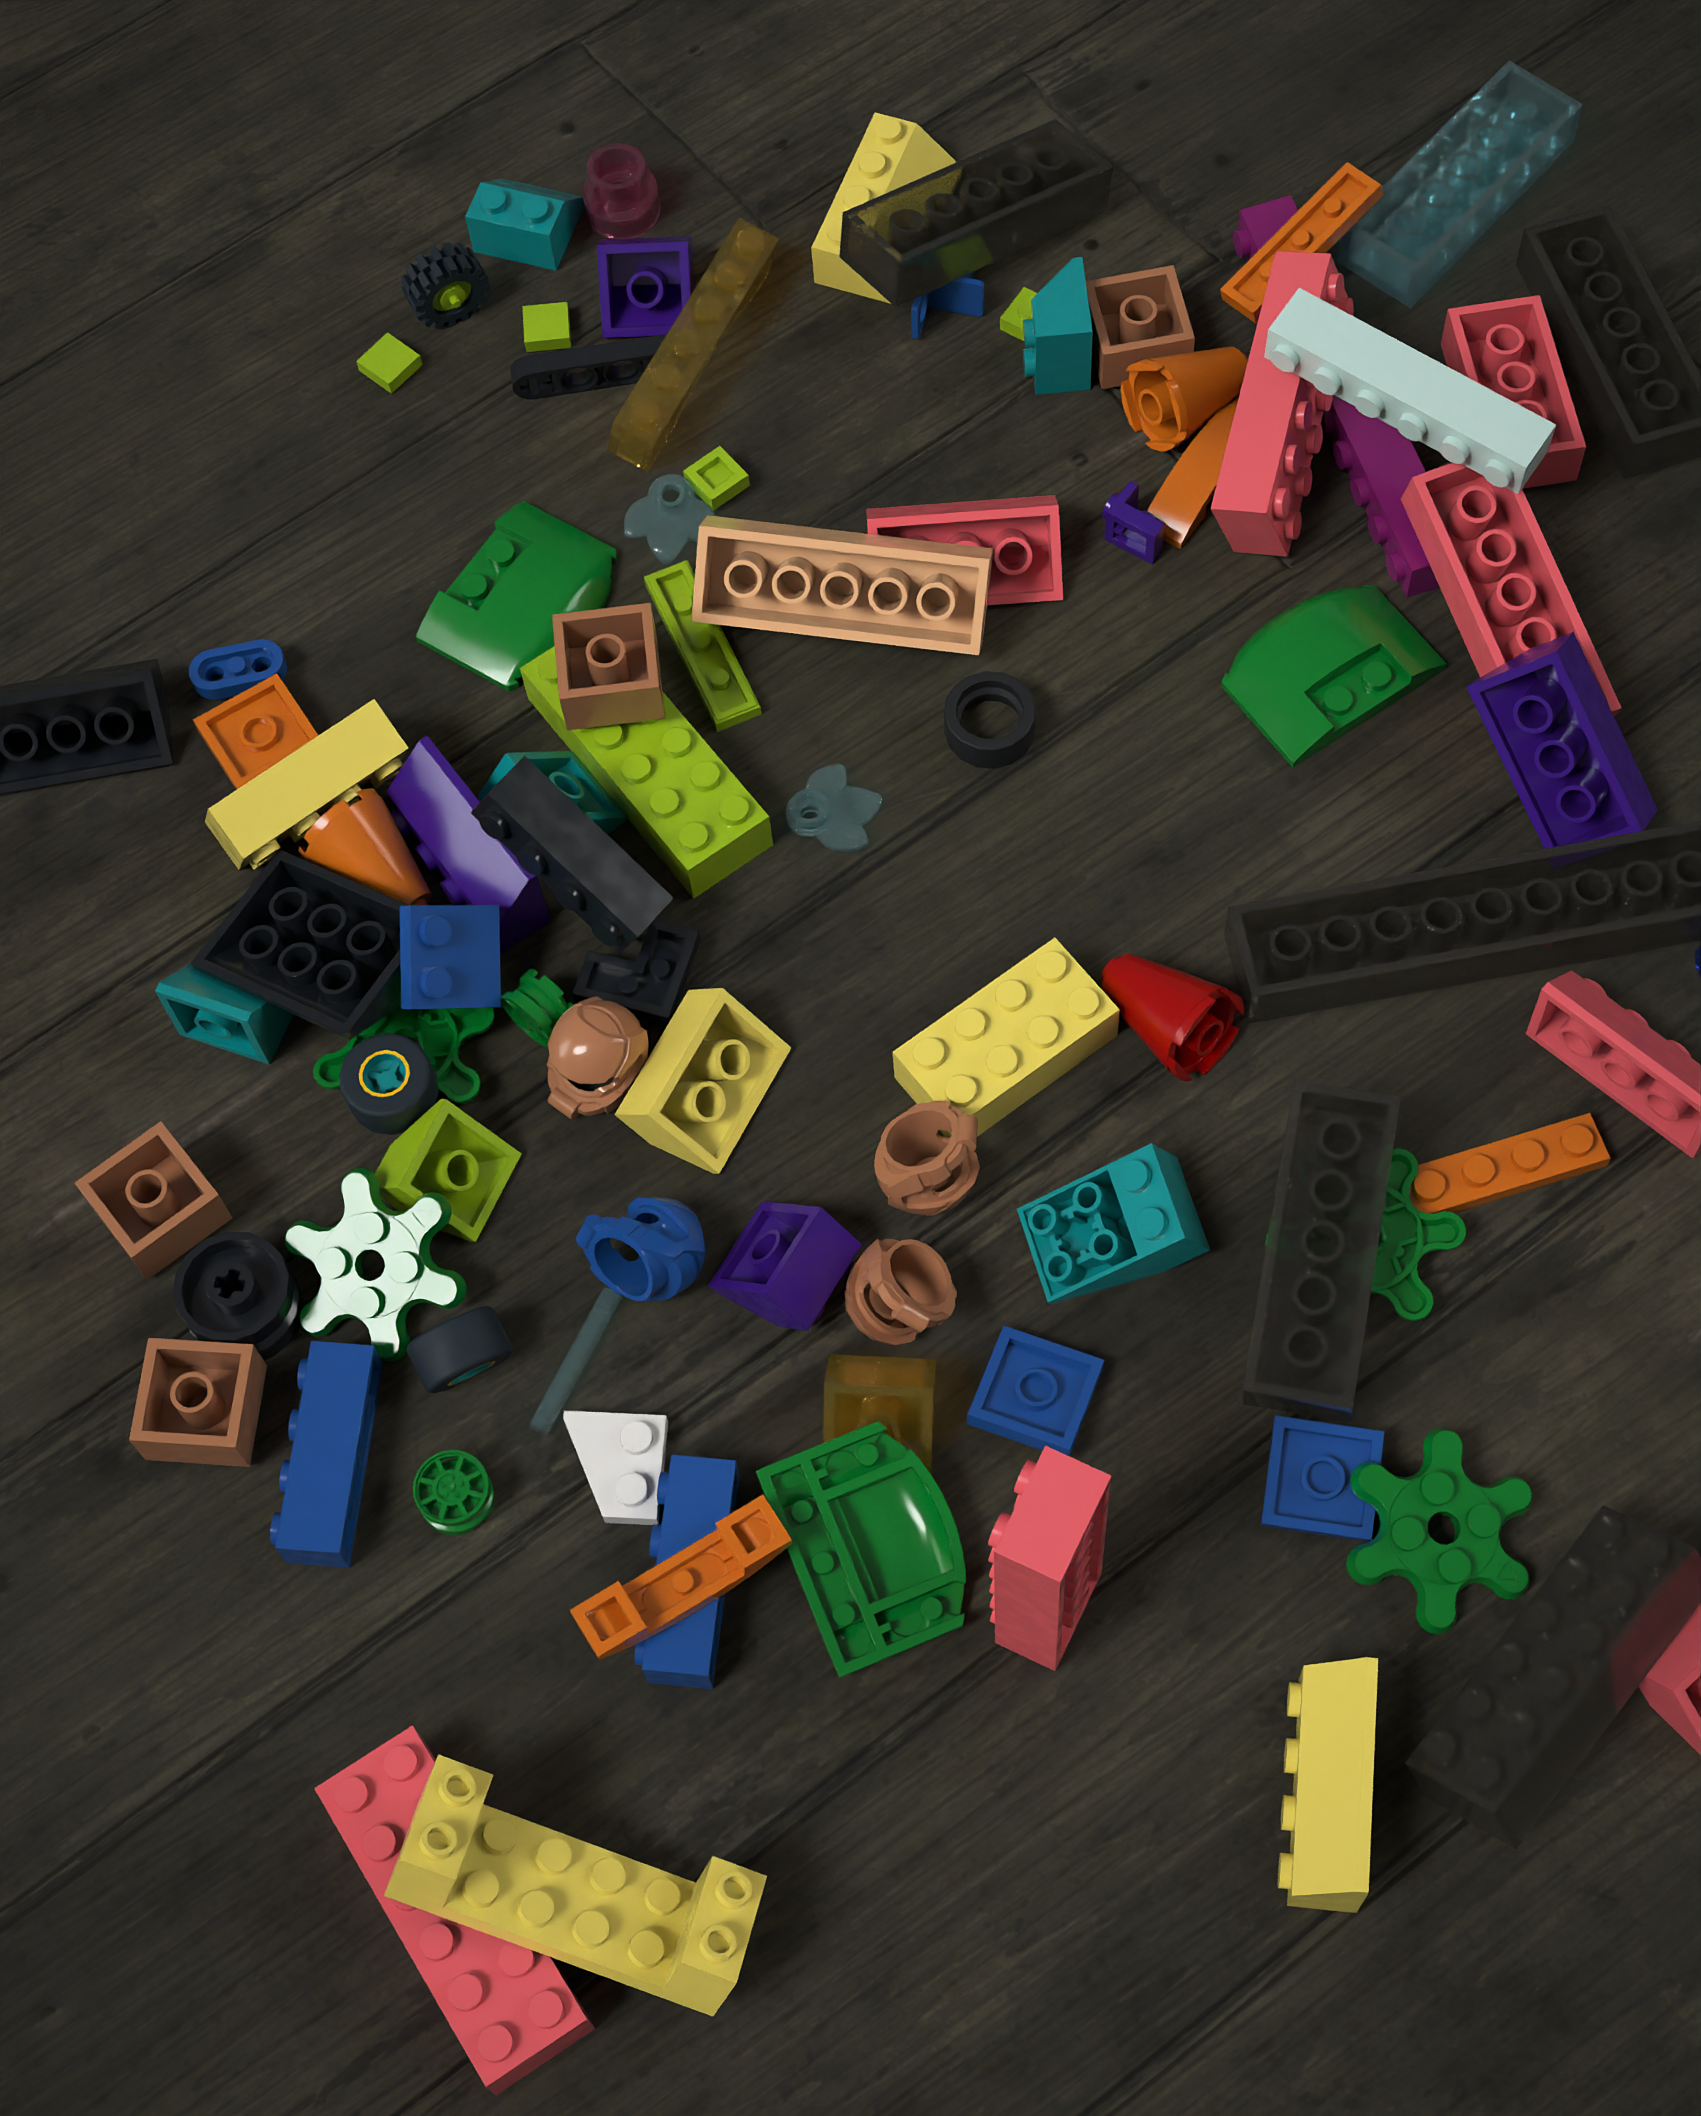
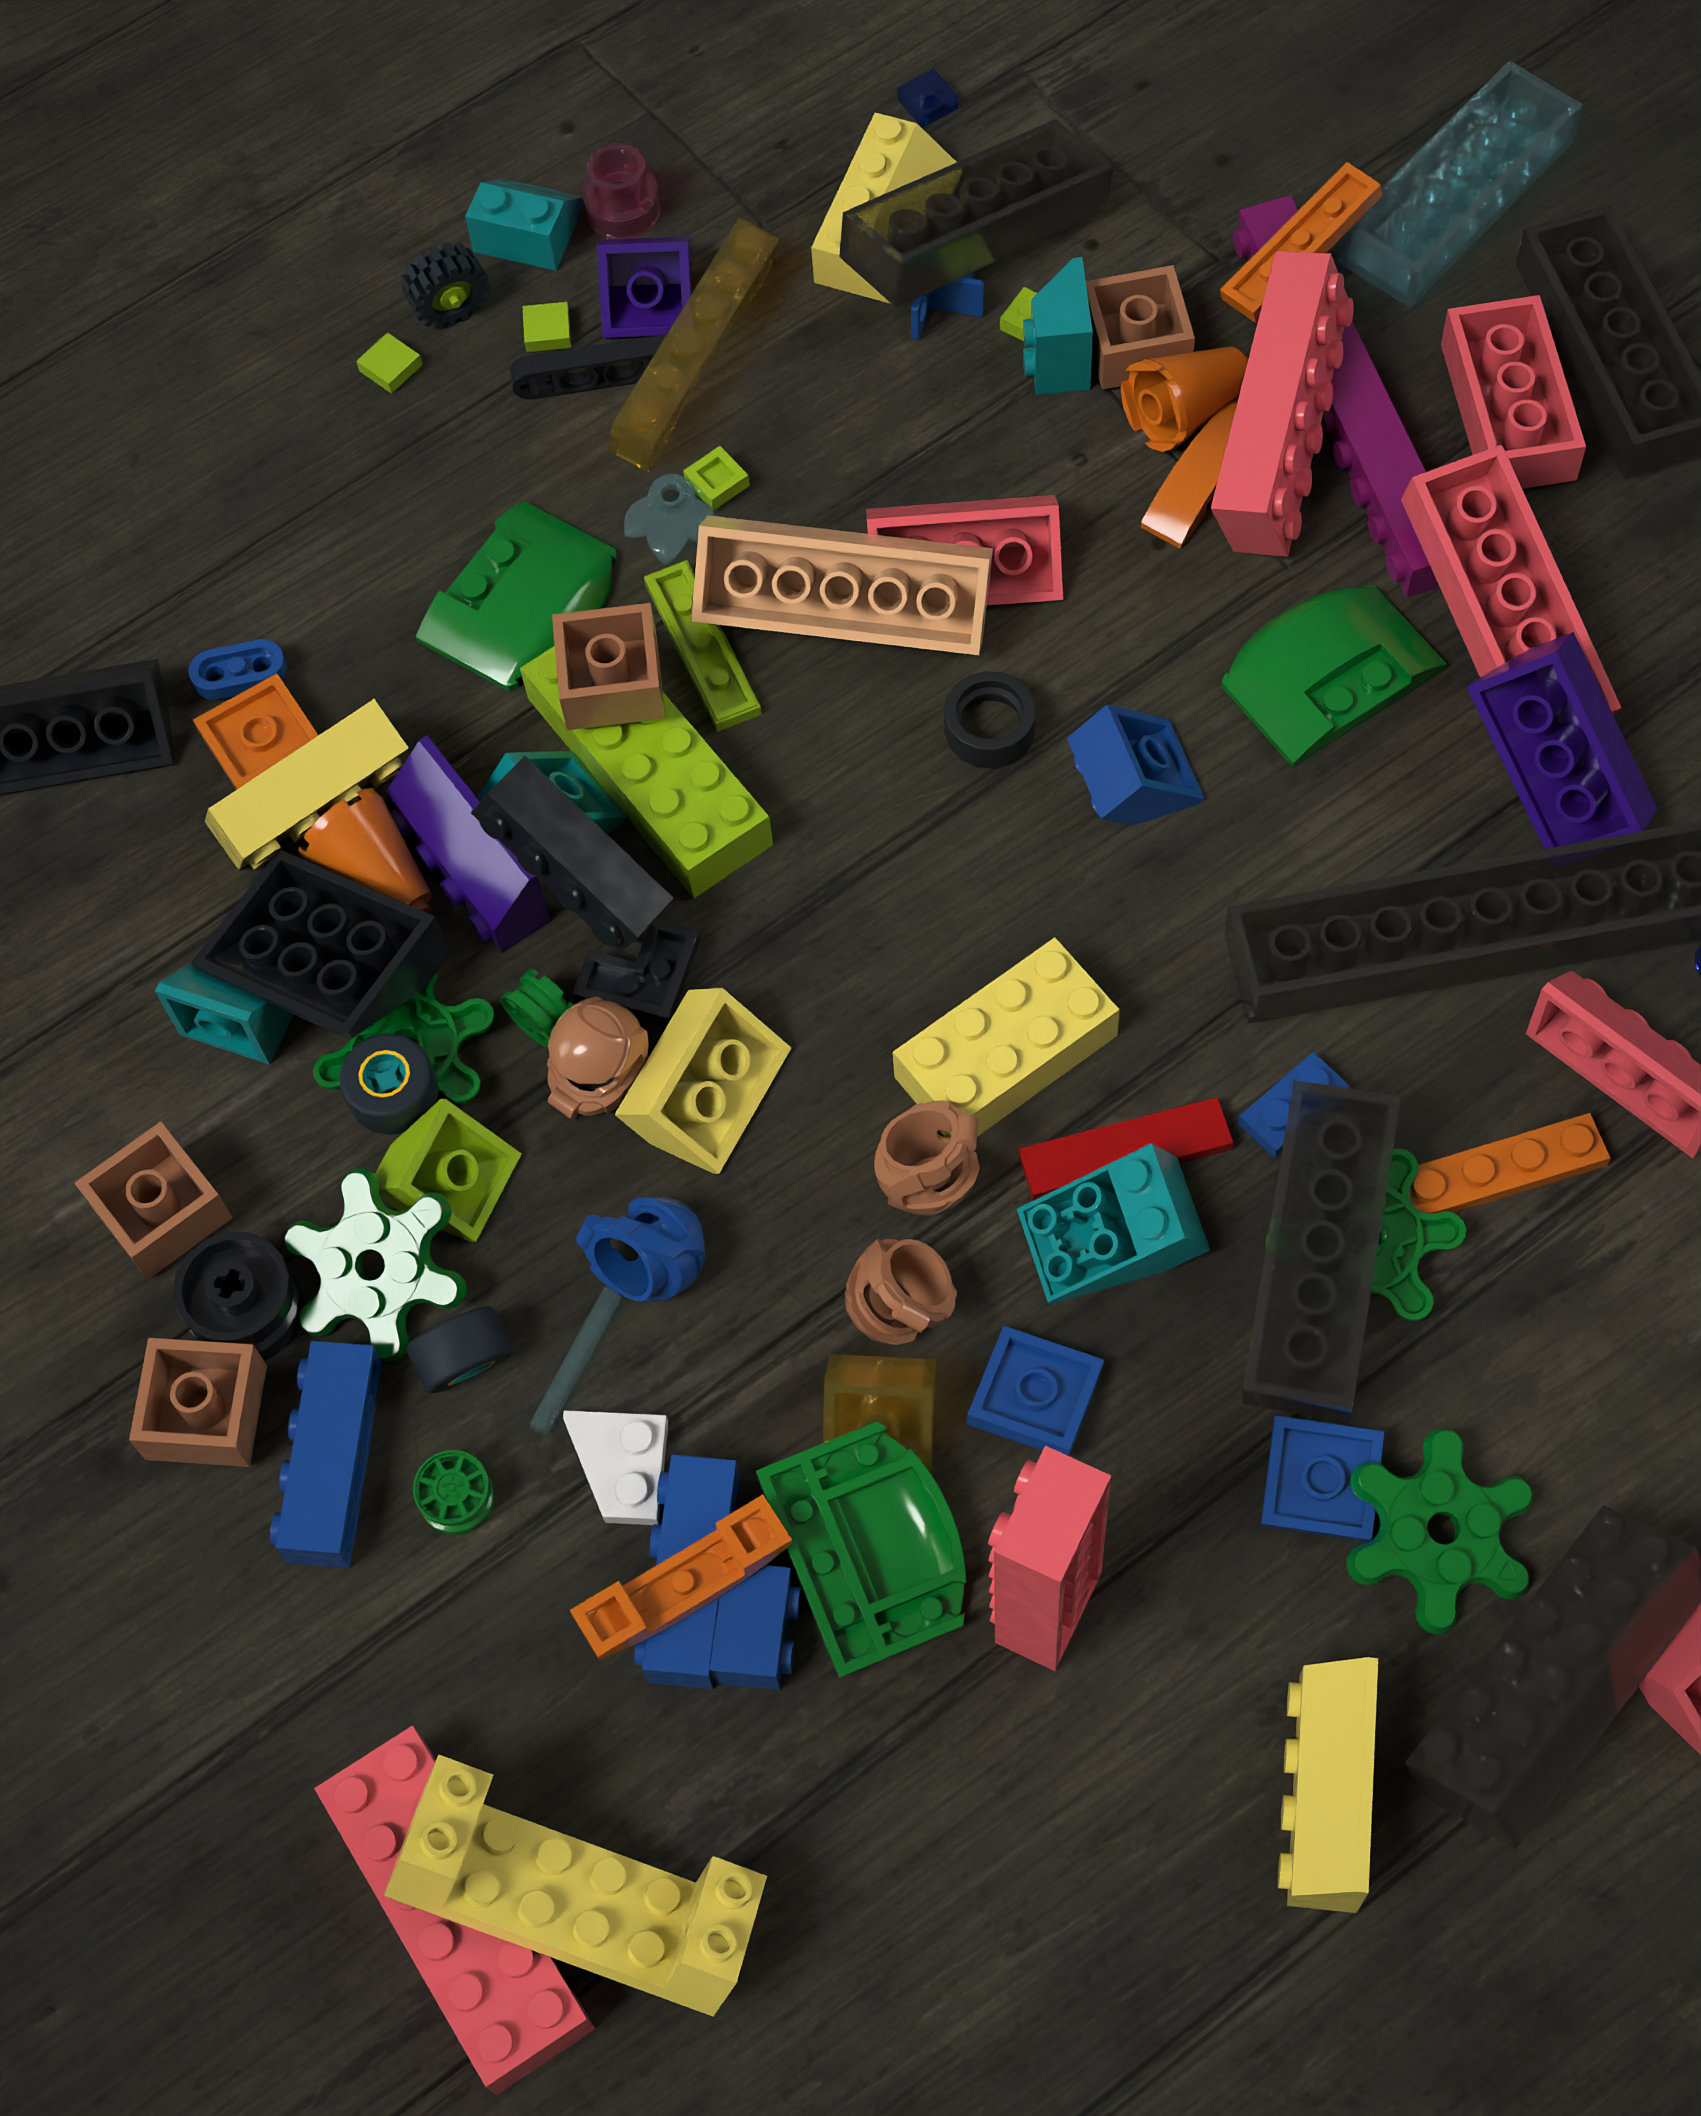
blue plate [400,905,501,1009] -> none
dark purple slope [708,1201,862,1331] -> none
clear light blue plate [785,764,882,851] -> none
red cone [1101,953,1245,1082] -> none
dark purple bracket [1102,481,1165,565] -> none
light aqua brick [1264,288,1556,494] -> none
none -> blue brick [709,1565,802,1690]
none -> clear blue plate [897,68,958,128]
none -> red tile [1018,1097,1233,1201]
none -> blue slope [1067,704,1205,826]
none -> blue plate [1238,1052,1350,1159]

